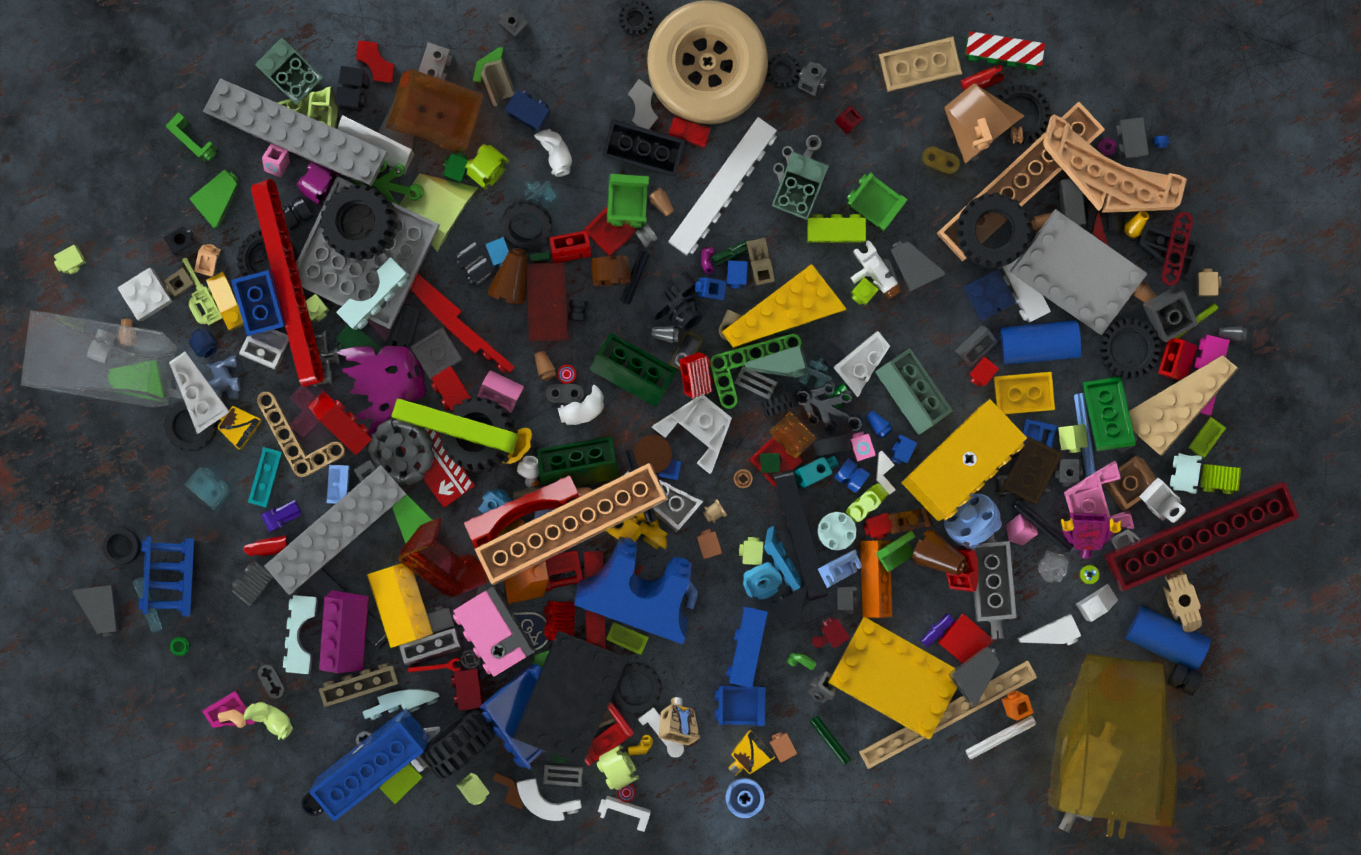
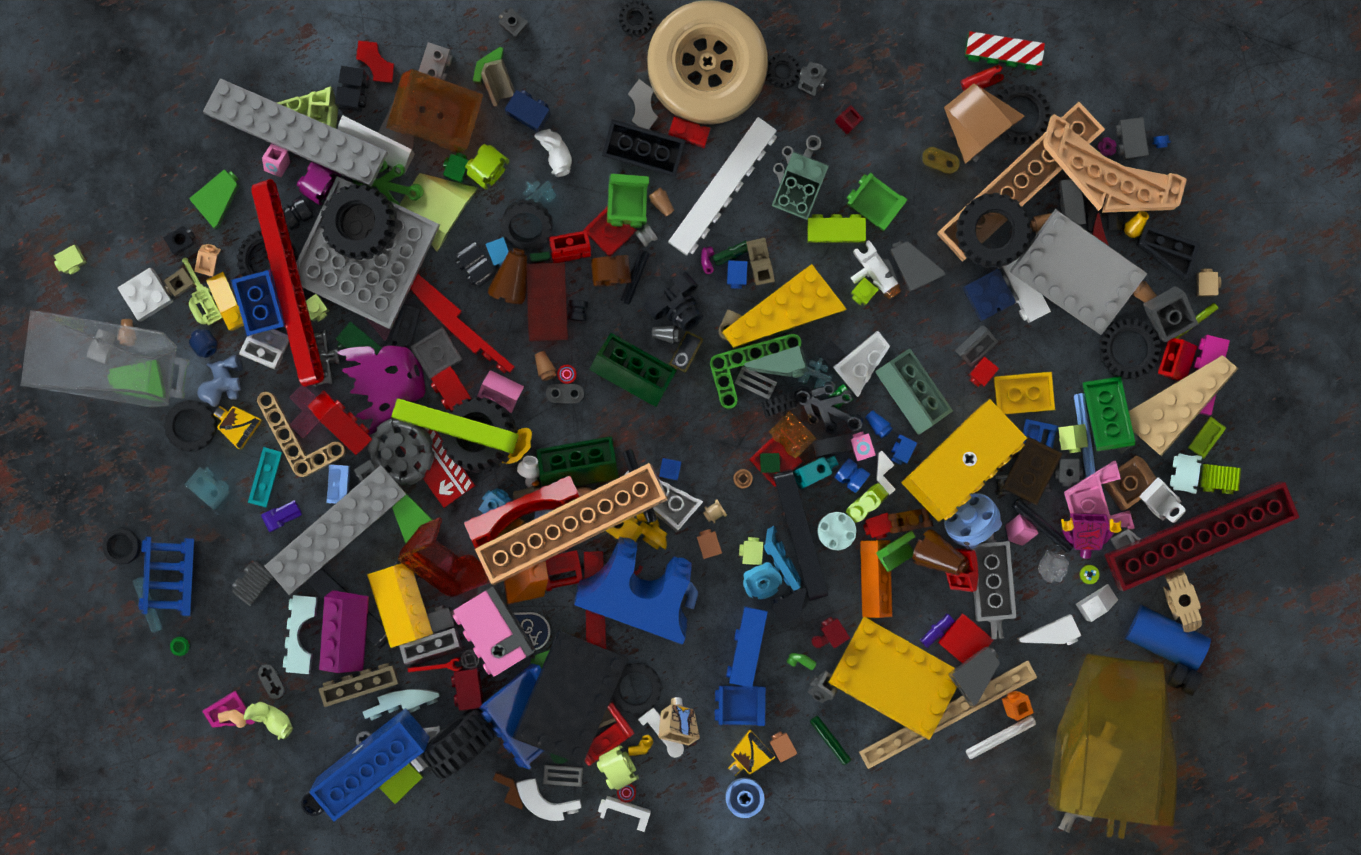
dark grey slope [73,585,120,637] -> none
bright green panel [166,112,217,162] -> none
white wing [169,352,229,434] -> none
red piece [244,535,289,556] -> none
sand green slope [255,37,323,105] -> none
light aqua arch [336,257,410,330] -> none
yellowish green brick [456,773,489,805] -> none
red brick [544,601,575,640] -> none
white animal [558,385,604,425] -> none
lime plate [606,622,649,655] -> none
reddish brown piece [634,435,672,473] -> none
white wing [652,395,732,474] -> none
red brick [679,352,713,398] -> none
blue brick [695,278,727,300] -> none
light blue hinge [818,550,862,588] -> none
dark grey brick [836,586,857,614] -> none
tan tile [879,37,962,92] -> none
light nougat bracket [972,118,992,150] -> none
blue brick [1000,320,1081,365] -> none
medium nougat bush [1011,126,1023,144] -> none
dark red beam [1161,212,1193,286] -> none
dark grey cone [1219,326,1247,345] -> none

